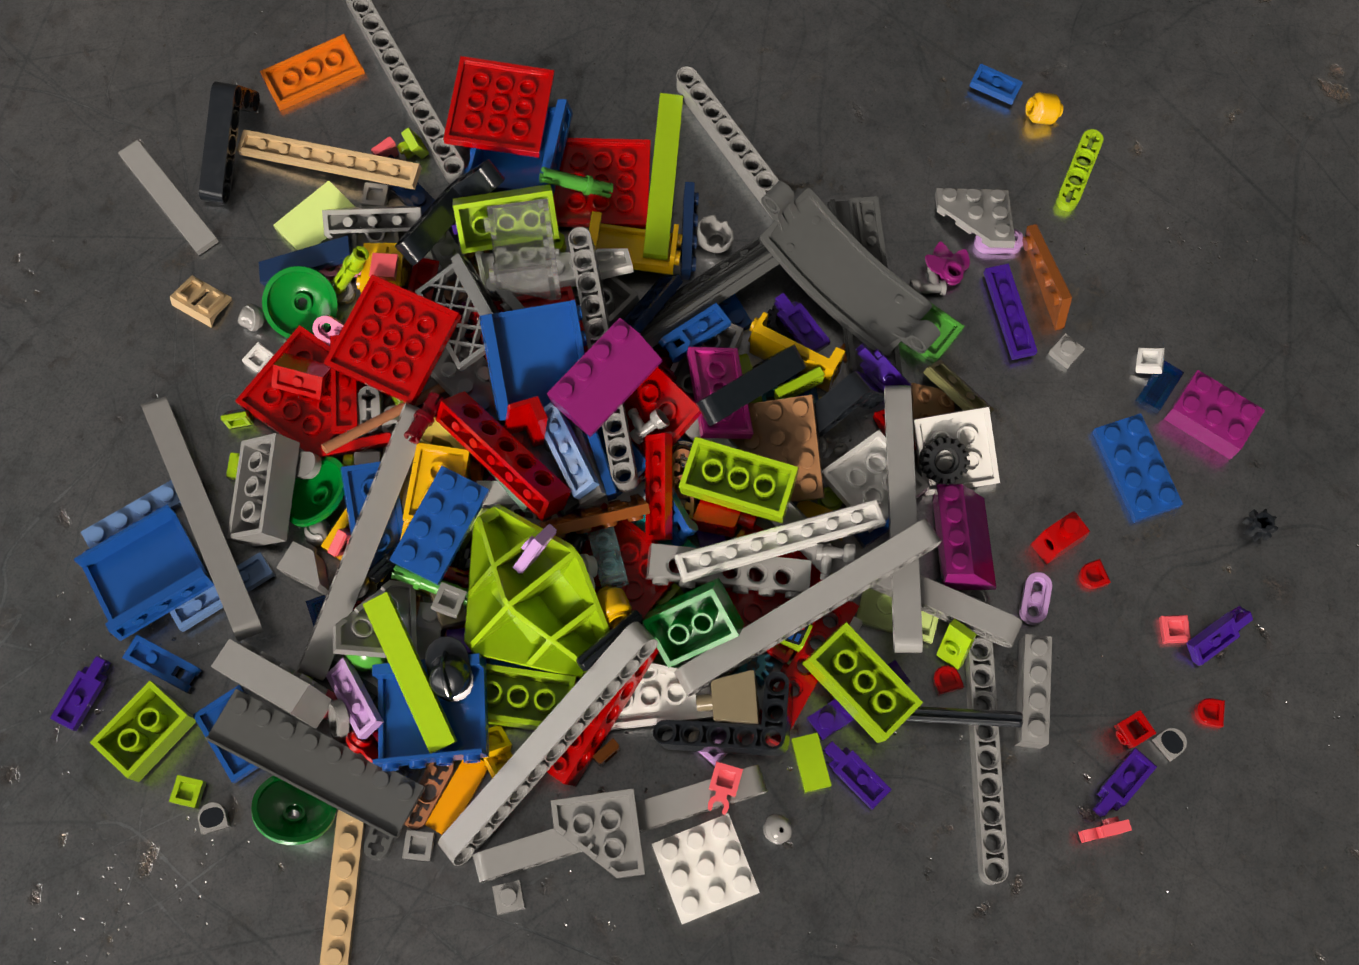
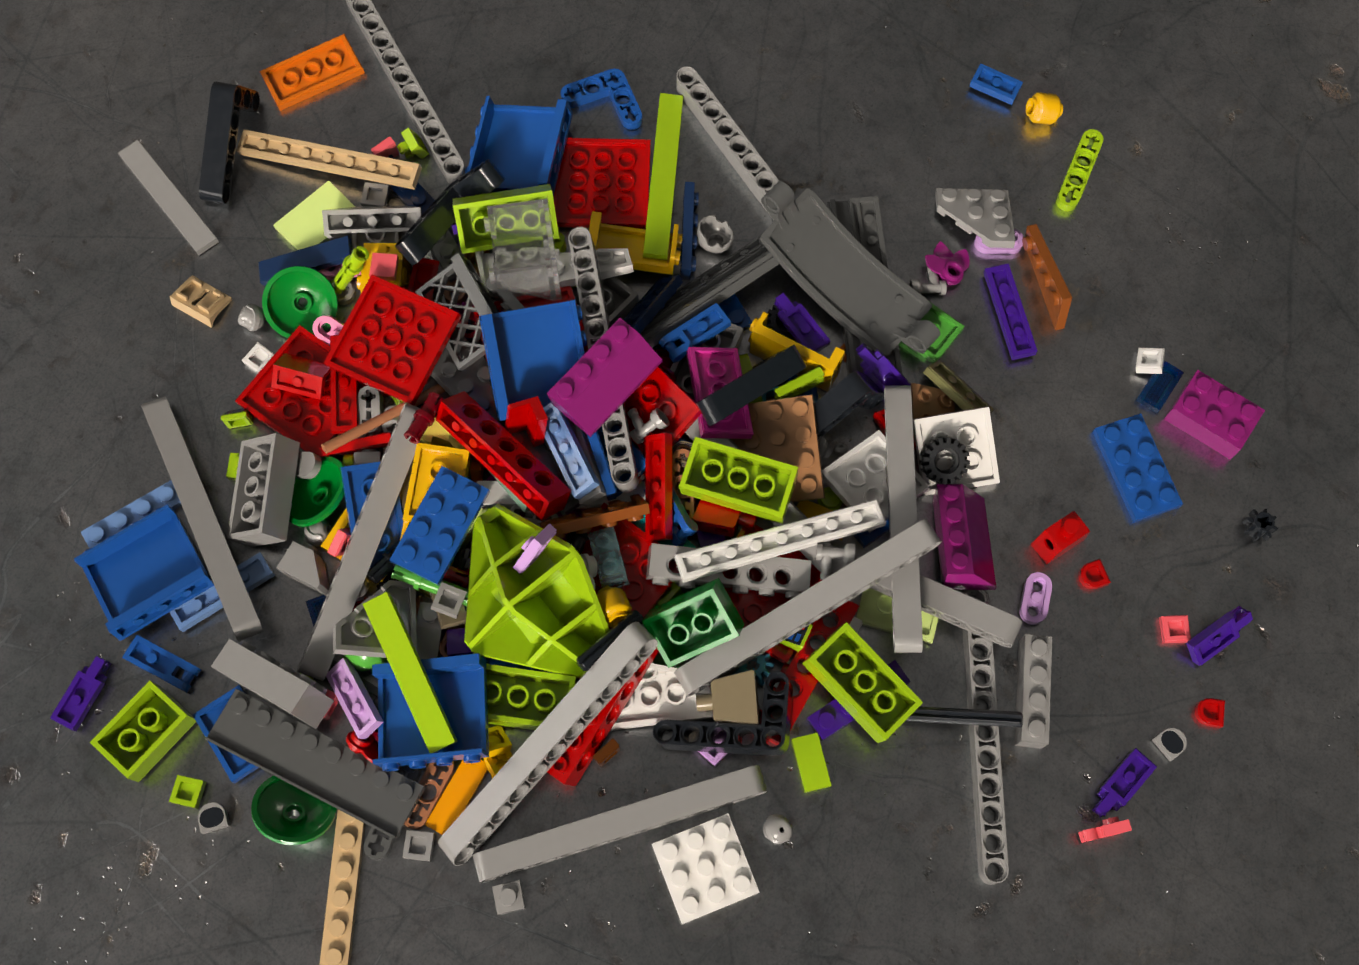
light grey tile [328,699,349,743] -> none
black piece [425,637,474,702] -> none
red plate [443,56,555,158] -> none
bright green pin [539,166,613,198] -> none
light grey plate [551,788,645,879] -> none
coral plate [708,761,743,815] -> none
dark purple hinge [823,741,891,810] -> none
red tile [933,665,964,696] -> none
lime plate [936,618,977,670] -> none
light grey plate [1048,333,1085,369] -> none
red brick [1114,710,1156,749] -> none
none -> blue beam [560,68,643,131]

